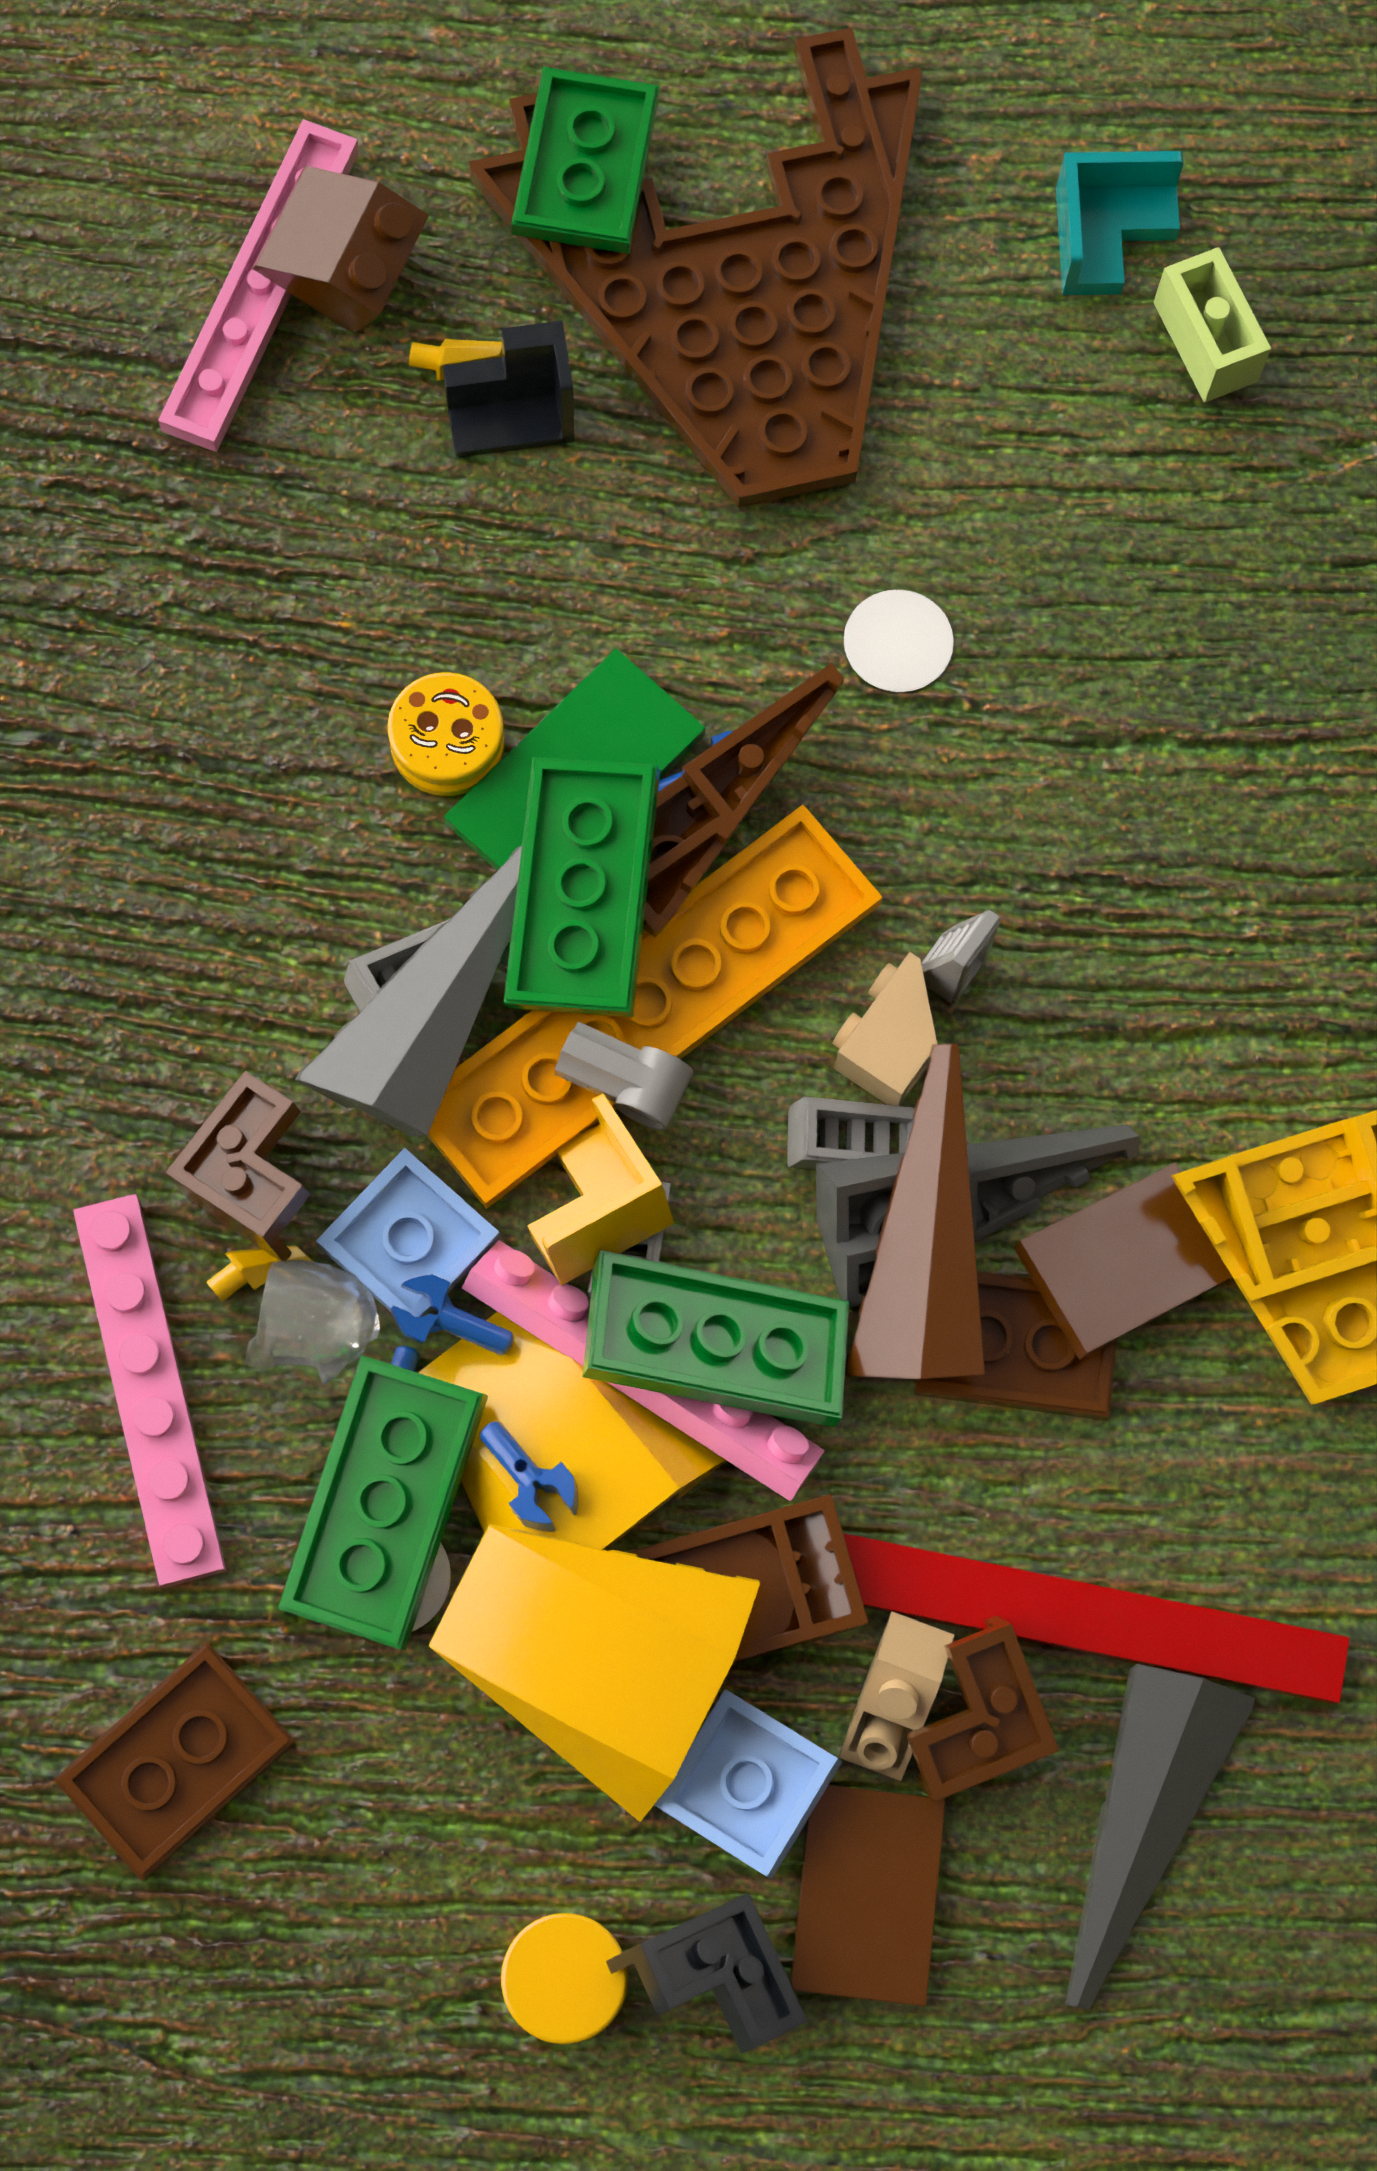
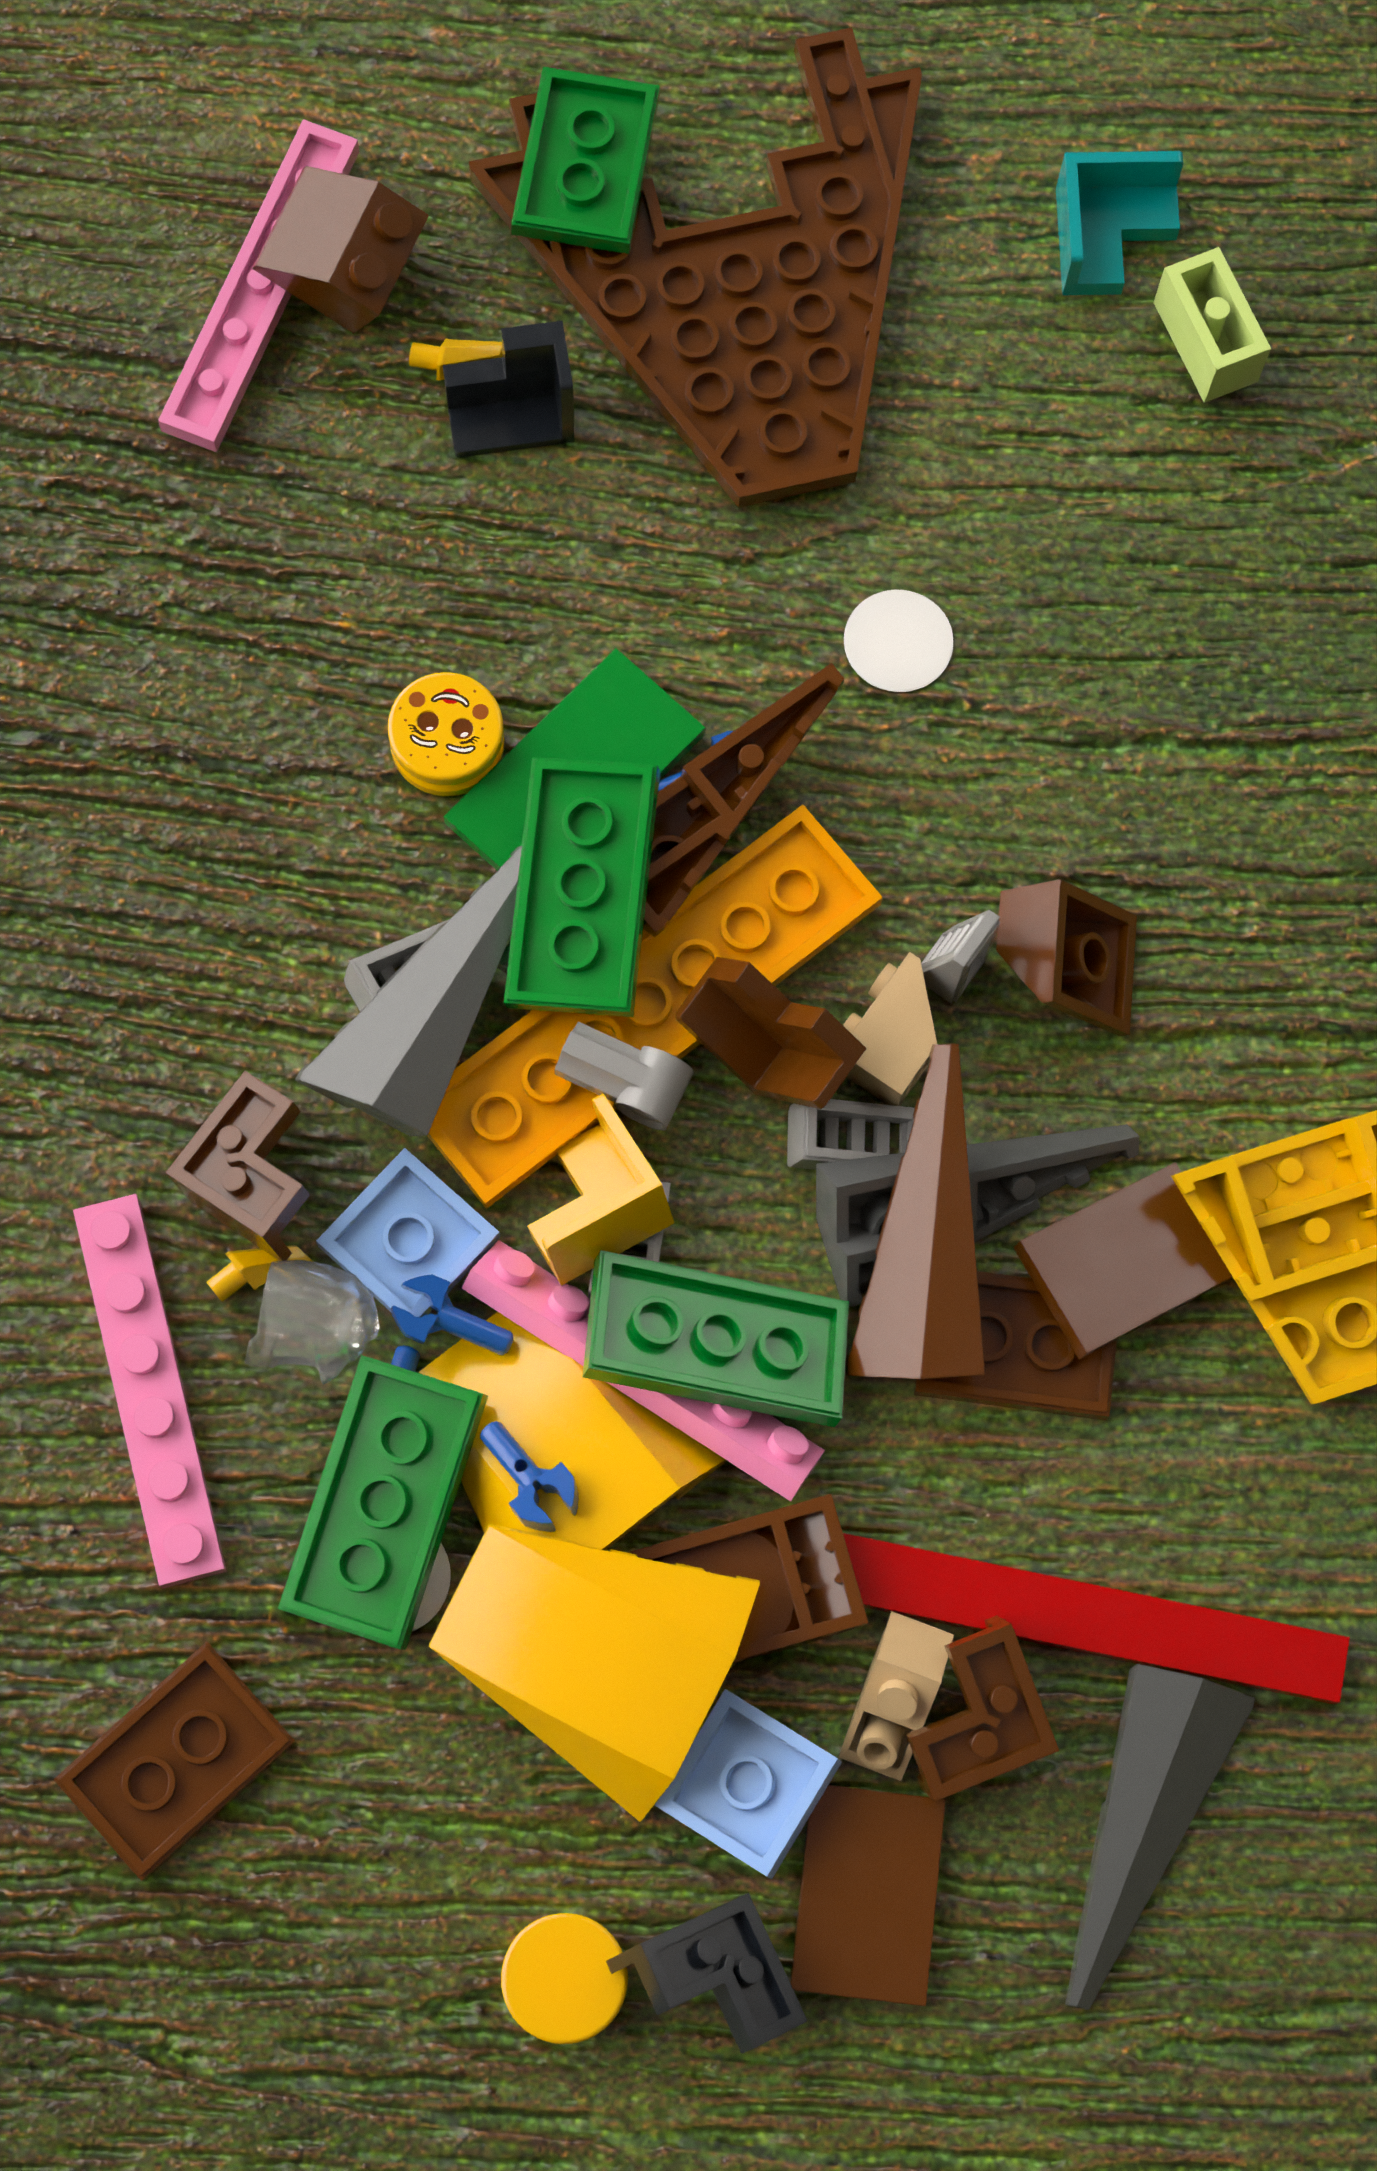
none -> reddish brown panel [675,957,867,1109]
none -> reddish brown slope [996,879,1137,1036]

